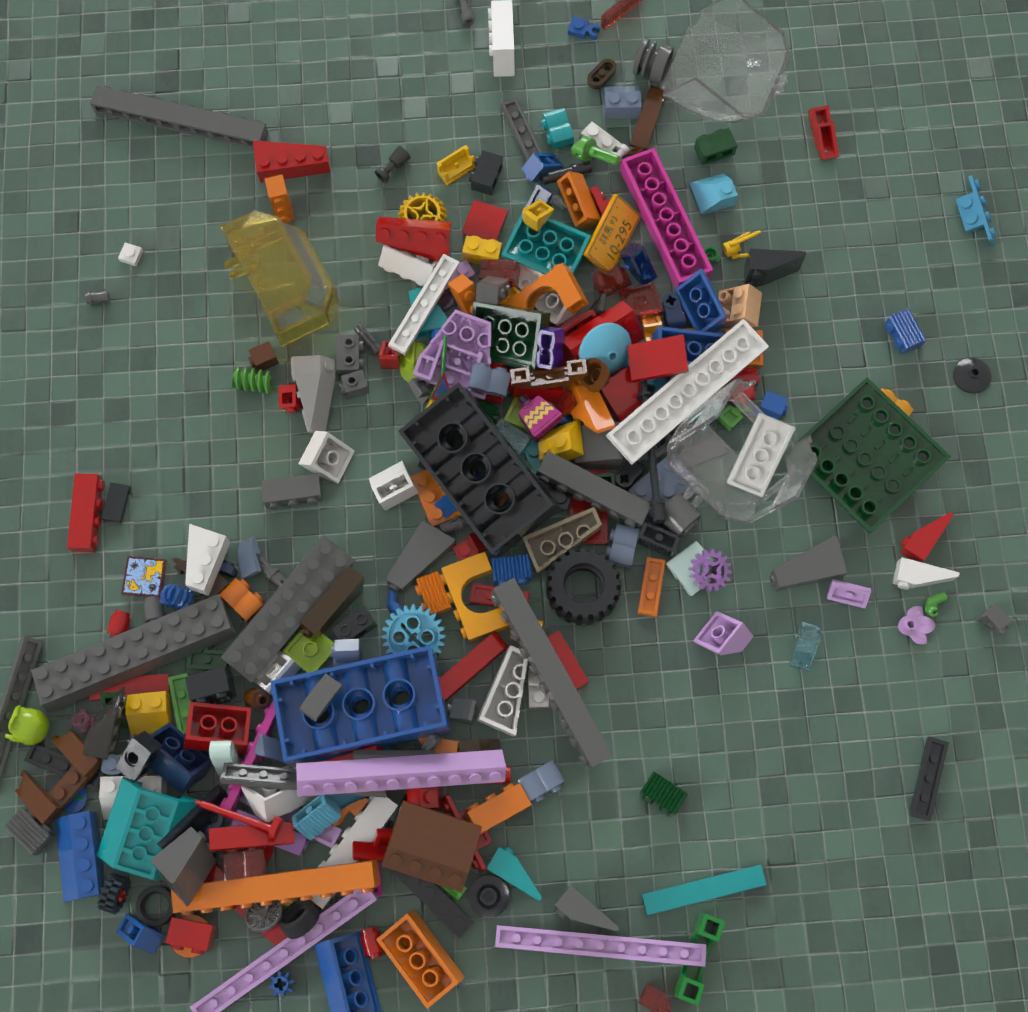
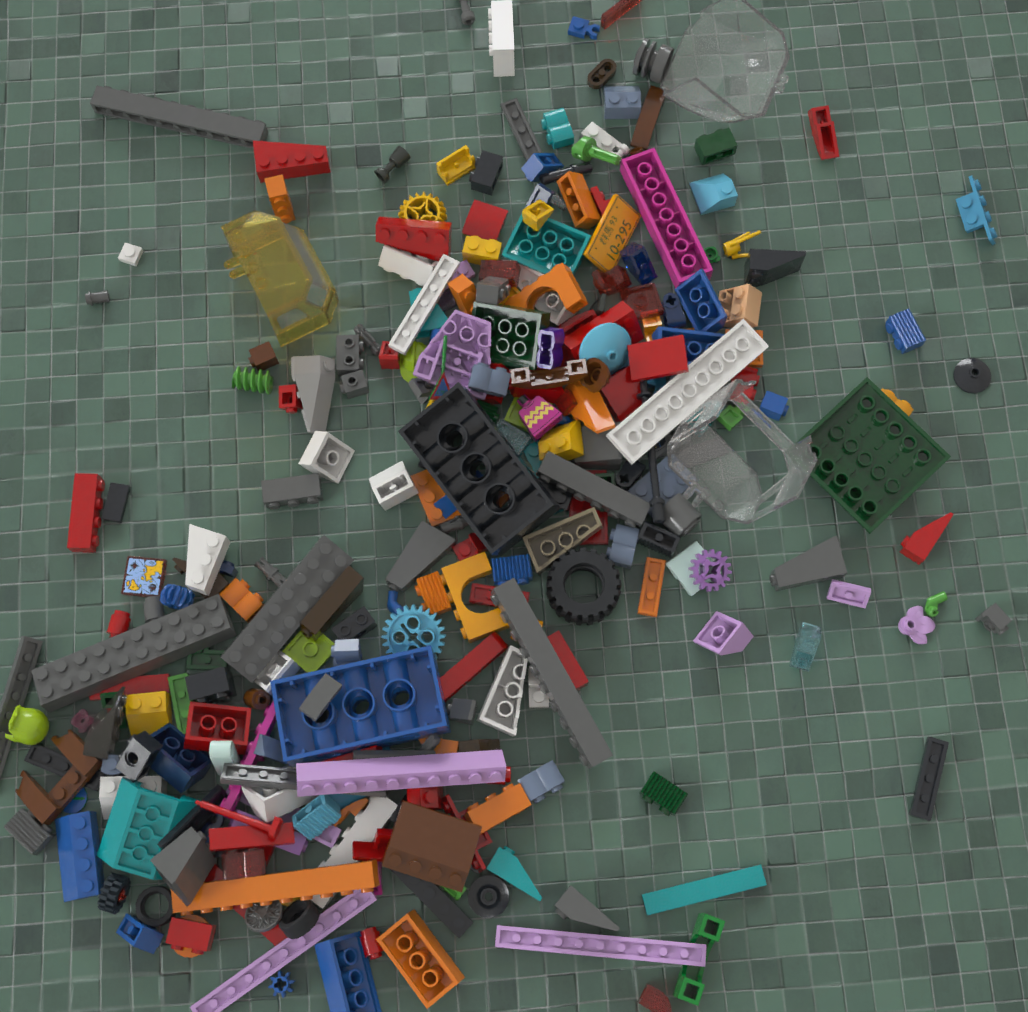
sand blue slope [238,536,261,579] -> none
white tile [727,412,796,498] -> none
white slope [892,557,960,590] -> none

